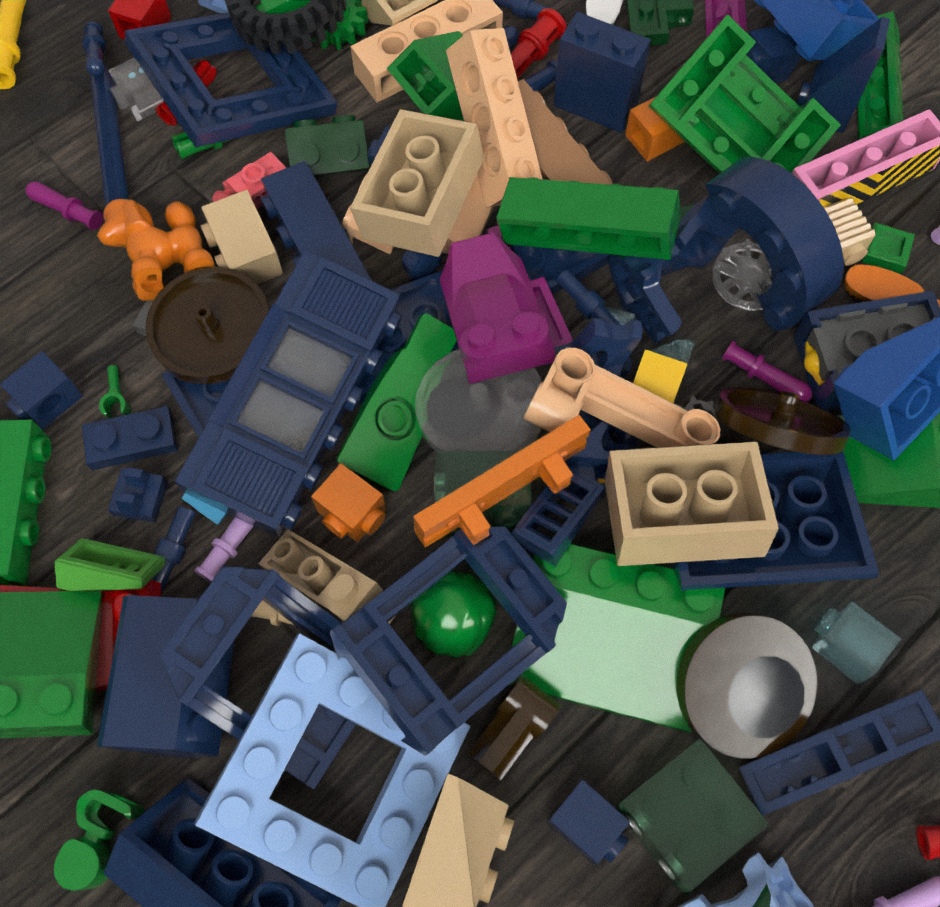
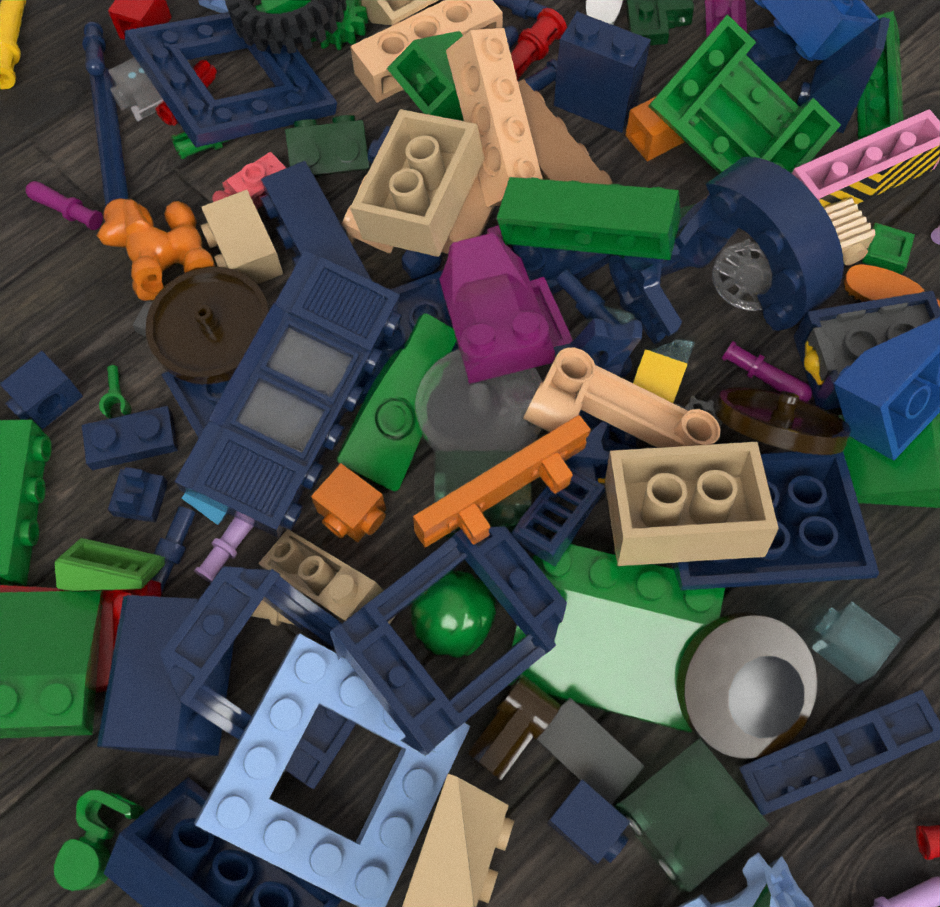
none -> dark grey slope [536,698,644,805]

